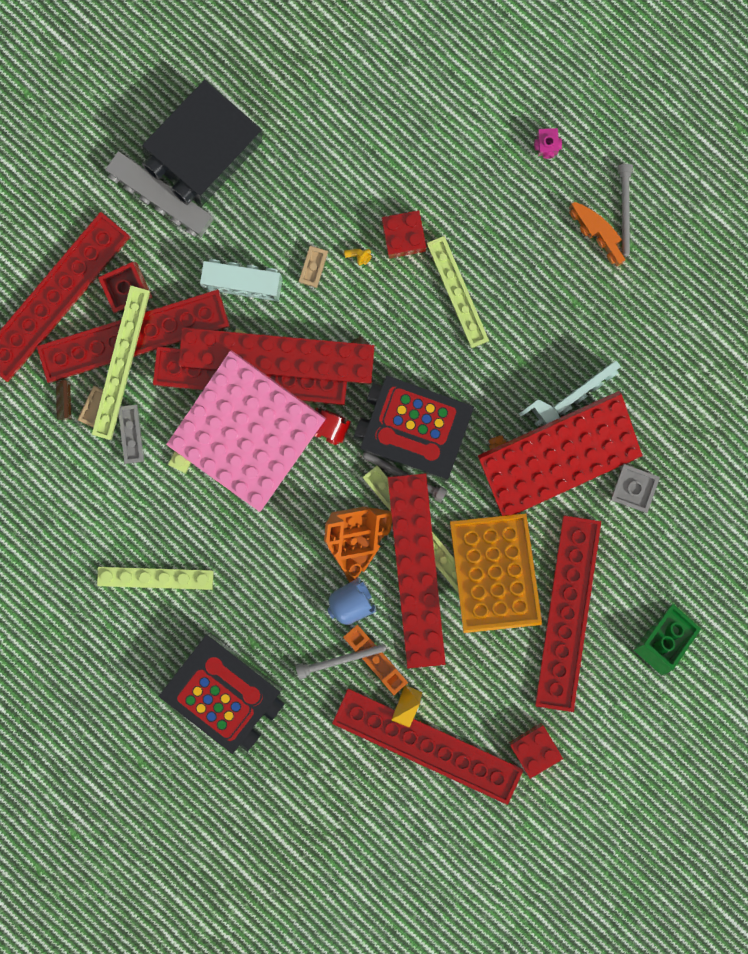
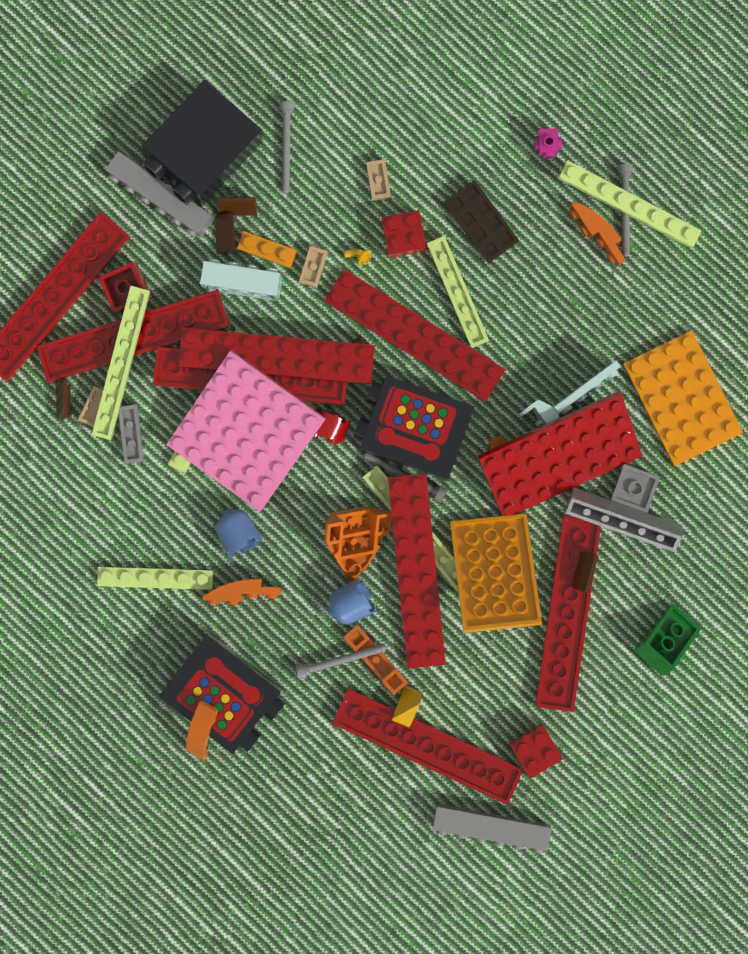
none -> orange slope [186,700,218,761]
none -> orange slope [203,579,282,605]
none -> reddish brown slope [215,213,236,254]
none -> medium blue cylinder [215,509,262,558]
none -> reddish brown slope [217,197,257,216]
none -> light orange plate [237,231,297,269]
none -> light grey piece [279,101,294,194]
none -> red plate [324,269,506,402]
none -> tan plate [366,159,391,201]
none -> light grey brick [432,804,552,853]
none -> dark brown plate [443,180,520,264]
none -> yellowish green plate [558,160,702,248]
none -> light grey brick [565,487,682,552]
none -> reddish brown slope [572,552,598,593]
none -> light orange plate [623,330,743,467]

